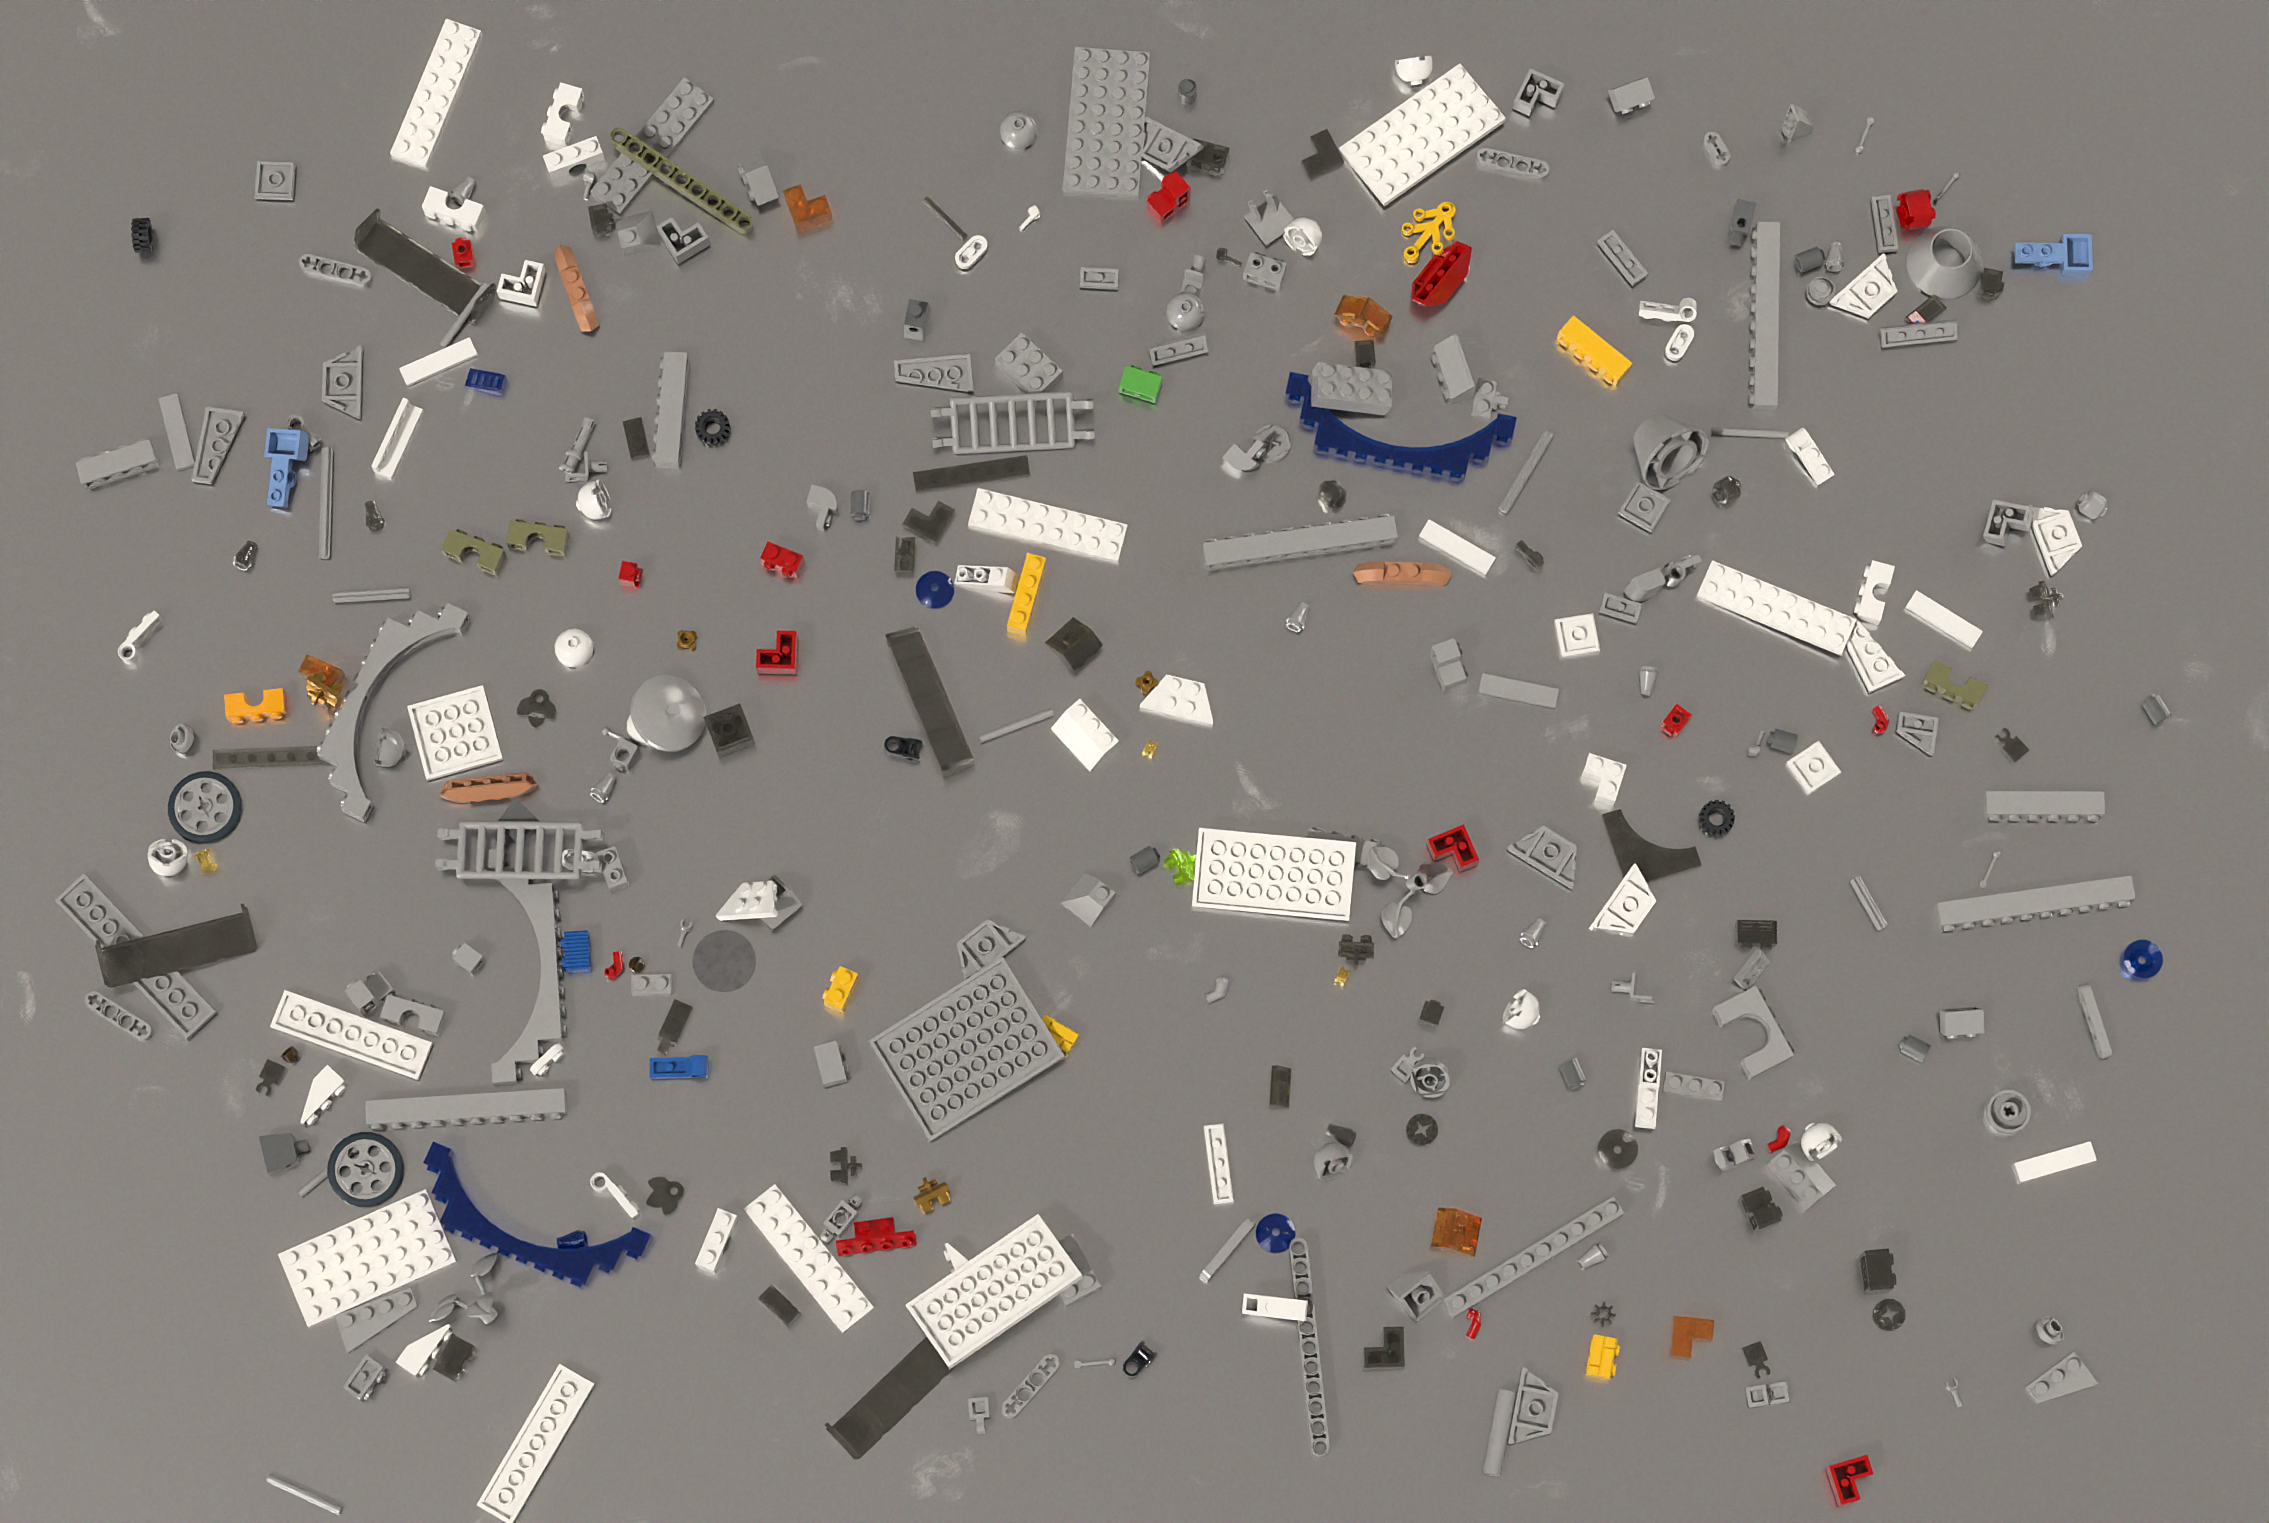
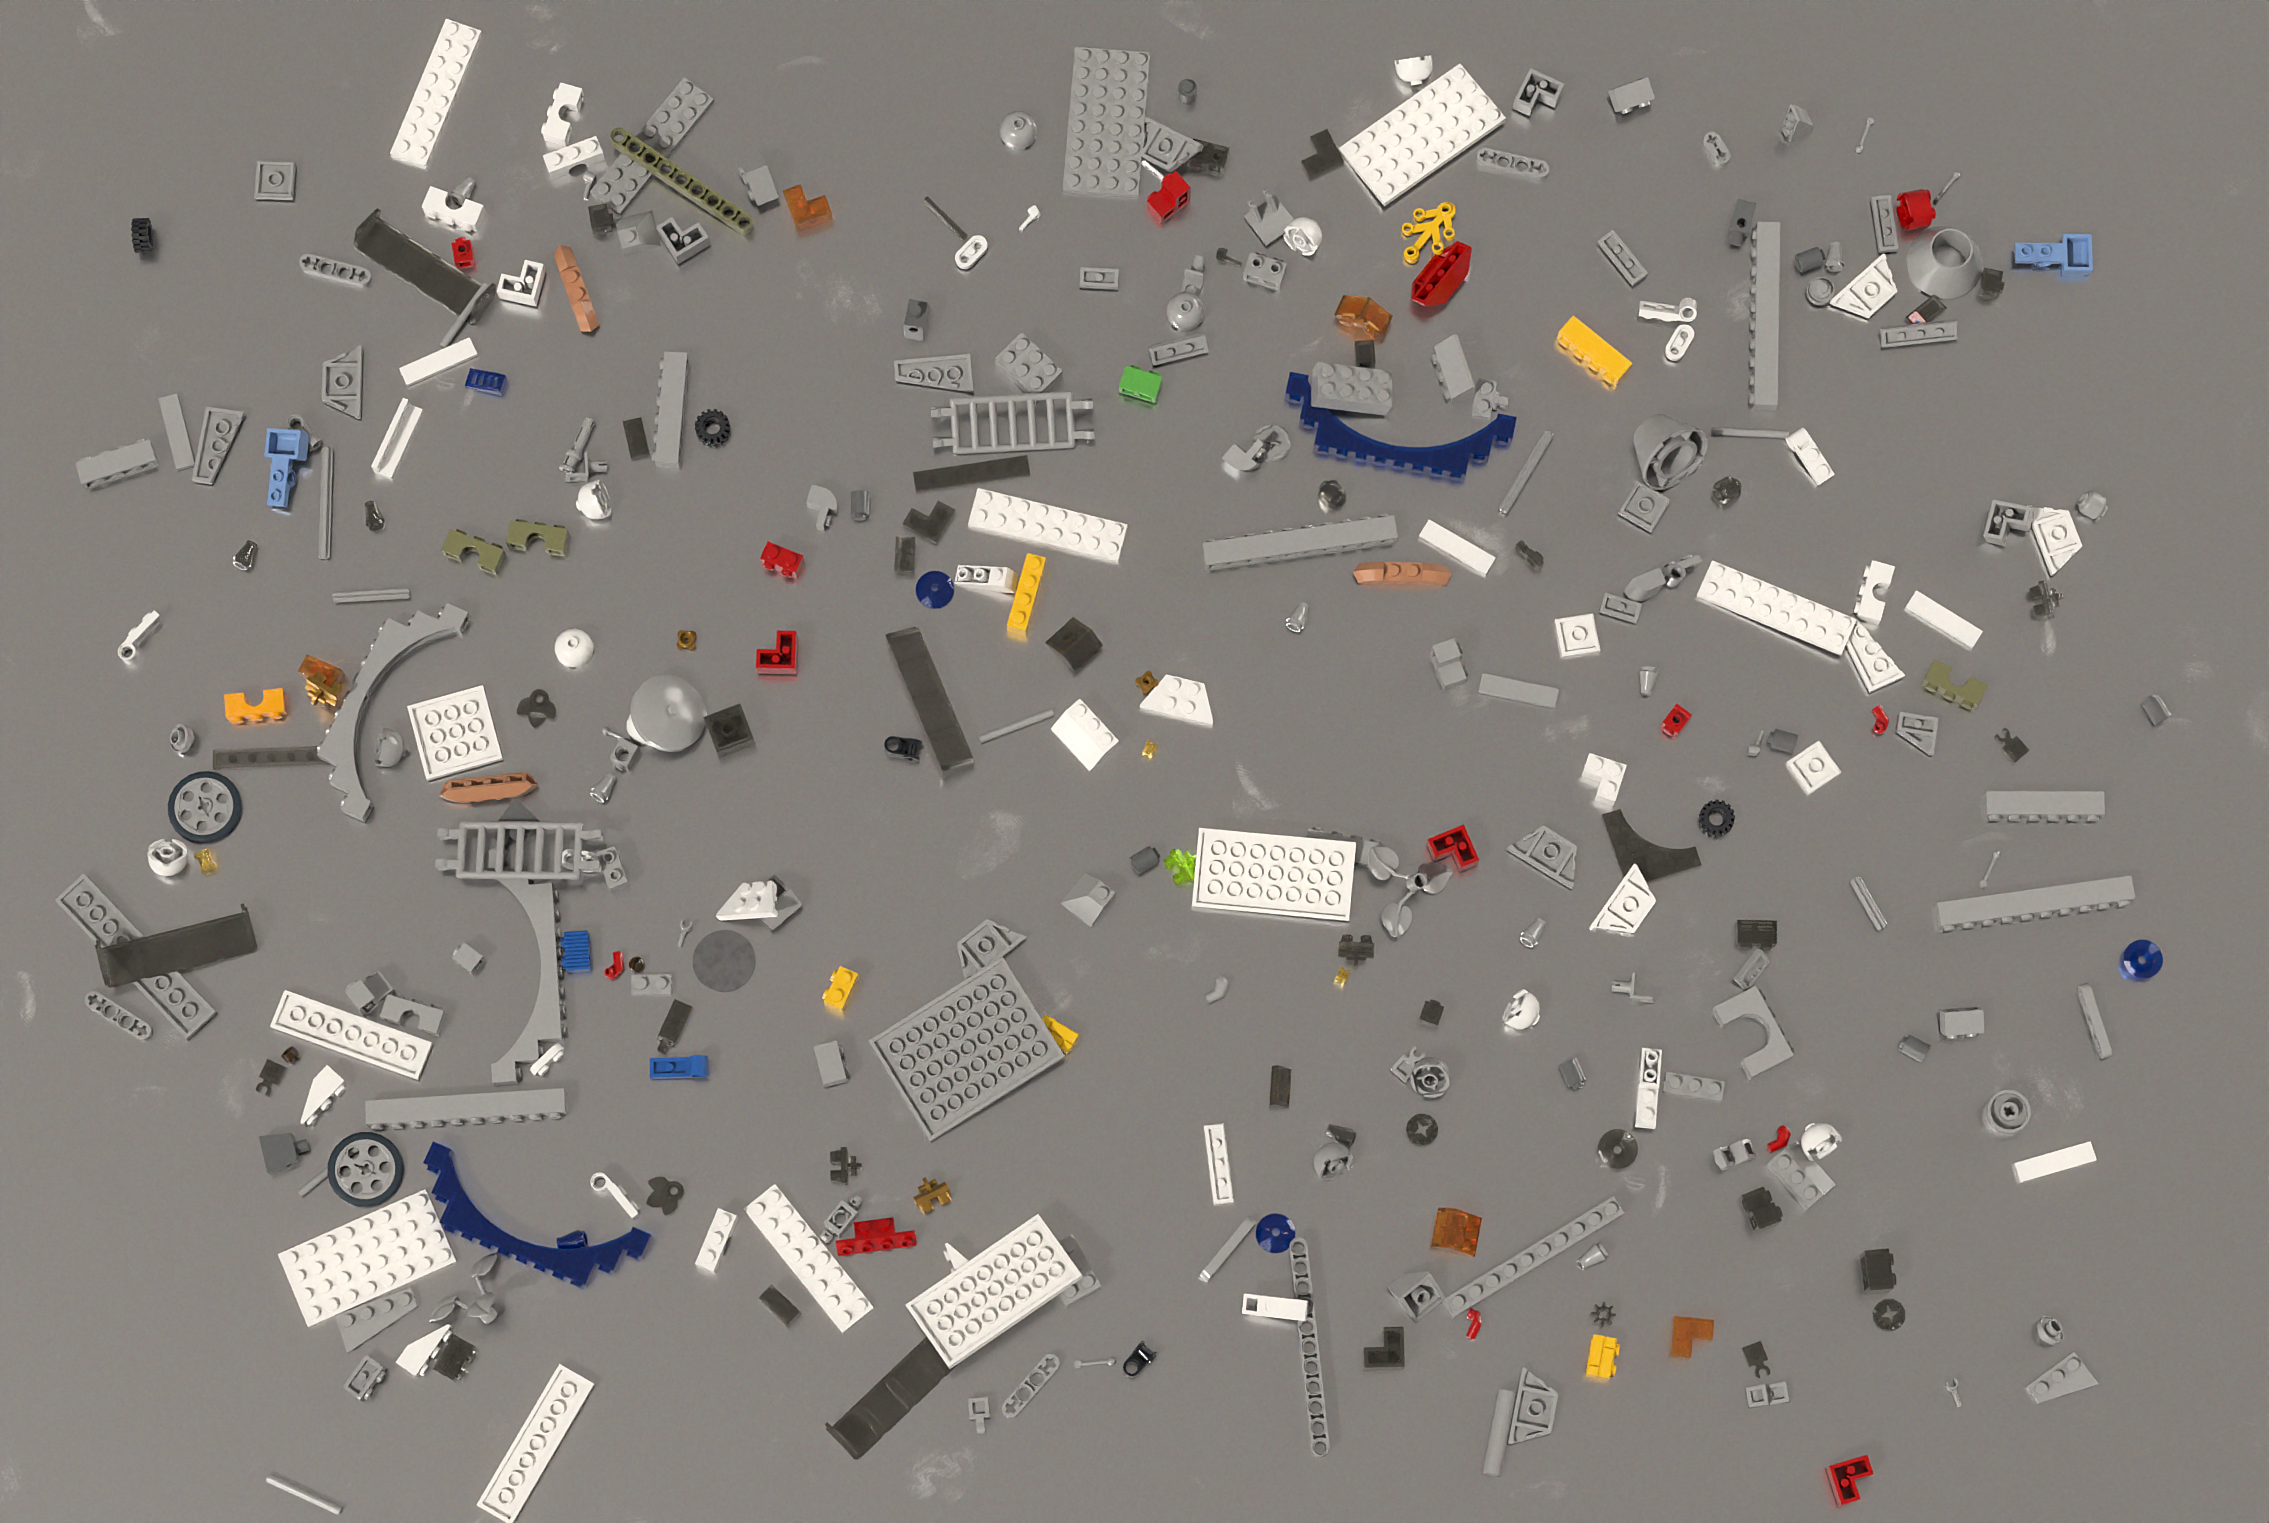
red brick [618,561,643,588] -> none

